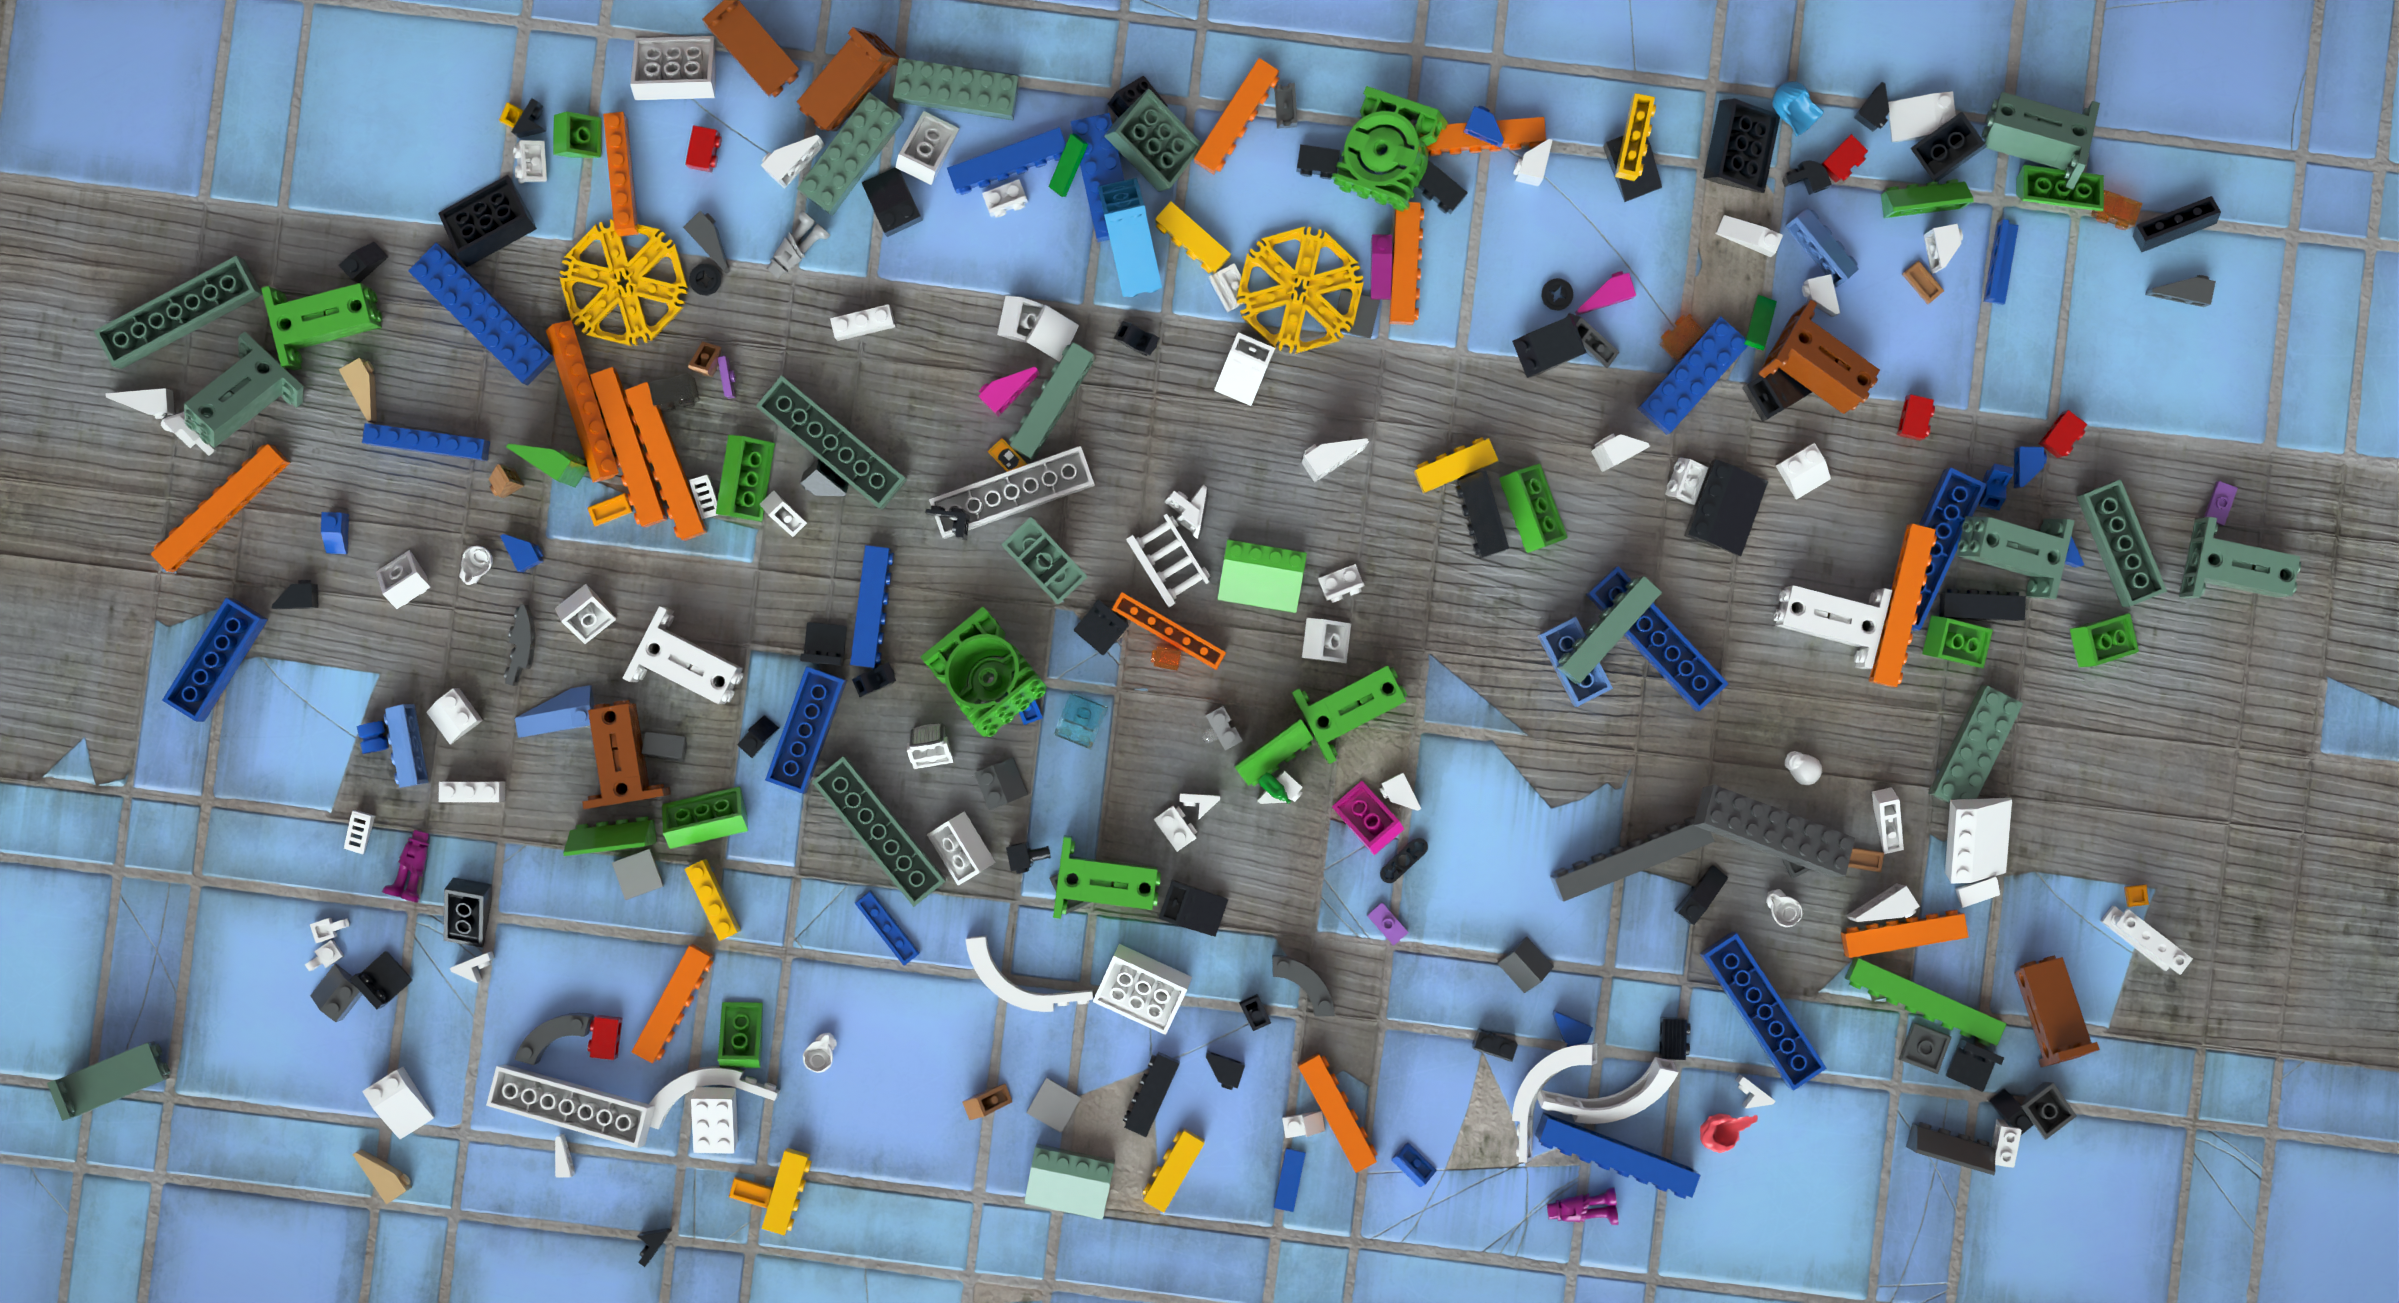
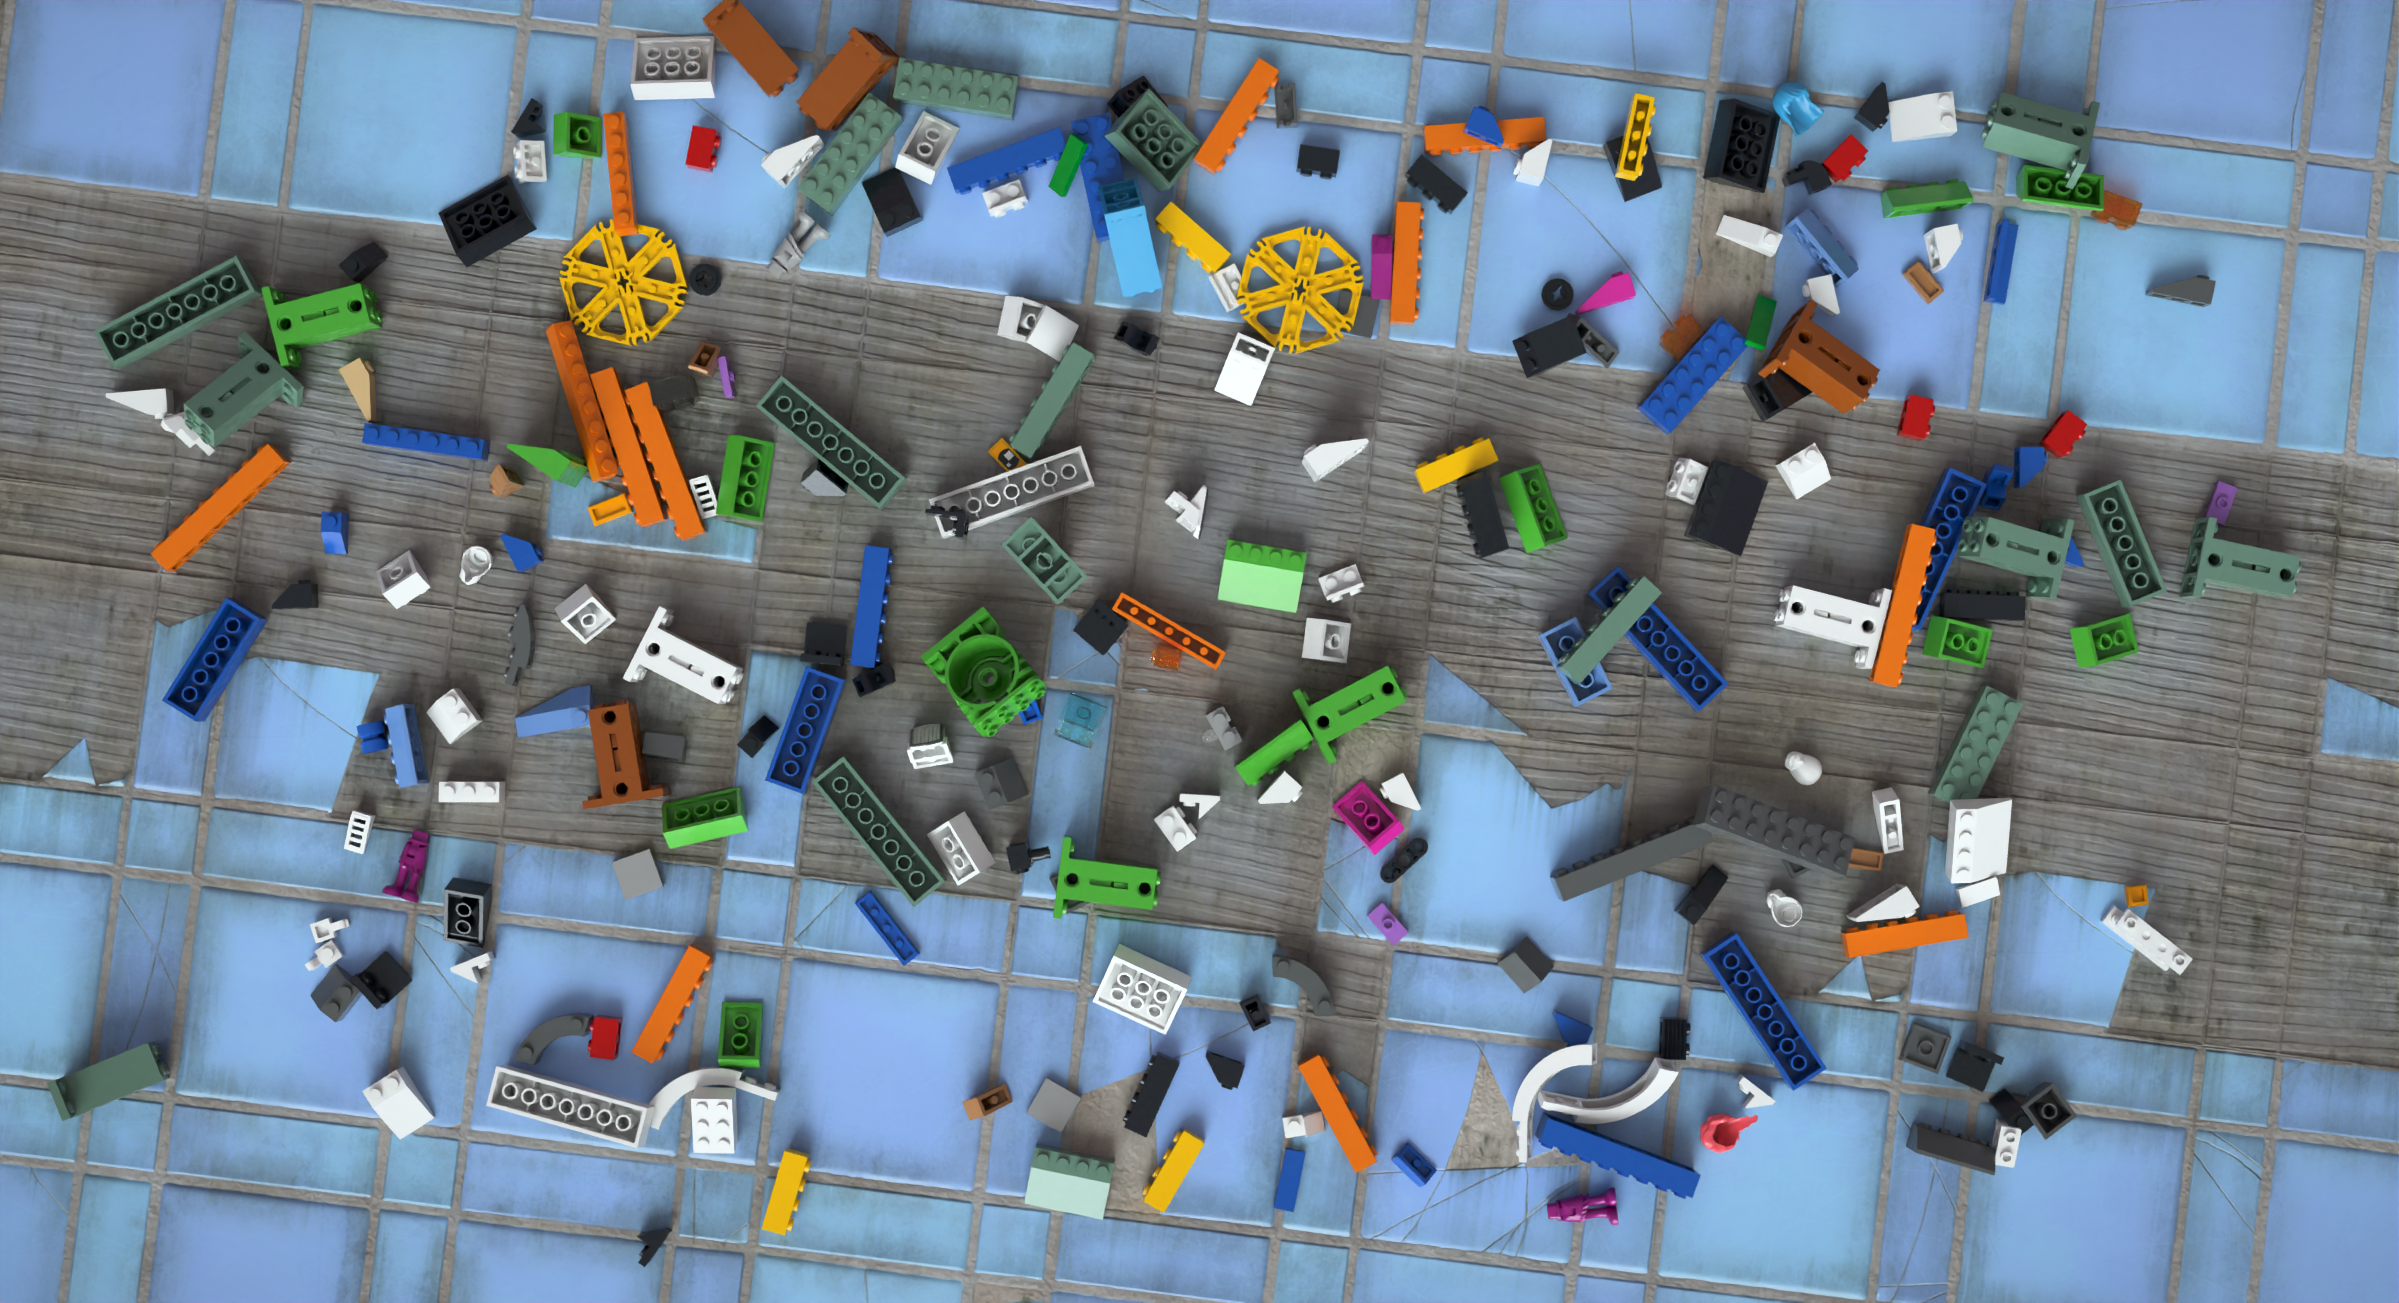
tan slope [352,1149,412,1205] -> none
blue brick [408,242,554,386] -> none
yellow slope [499,102,524,128] -> none
white slope [555,1134,575,1177] -> none
bright green slope [563,816,657,856] -> none
dark grey slope [683,211,730,274] -> none
yellow brick [684,859,741,941] -> none
light orange tile [729,1177,773,1208] -> none
white slope [760,490,807,537] -> none
white hair [803,1033,837,1073] -> none
white brick [830,304,896,341] -> none
white arch [965,935,1094,1012] -> none
dark pink slope [978,367,1040,417] -> none
white fence [1126,514,1211,608] -> none
black slope [1158,879,1229,937] -> none
green piece [1258,772,1291,804] -> none
bright green brick [1331,86,1448,212] -> none
black brick [1472,1028,1518,1062] -> none
white slope [1591,433,1650,472] -> none
bright green brick [1845,957,2007,1047] -> none
black slope [1910,112,1988,182] -> none
dark orange brick [2014,955,2100,1068] -> none
black brick [2133,196,2221,253] -> none

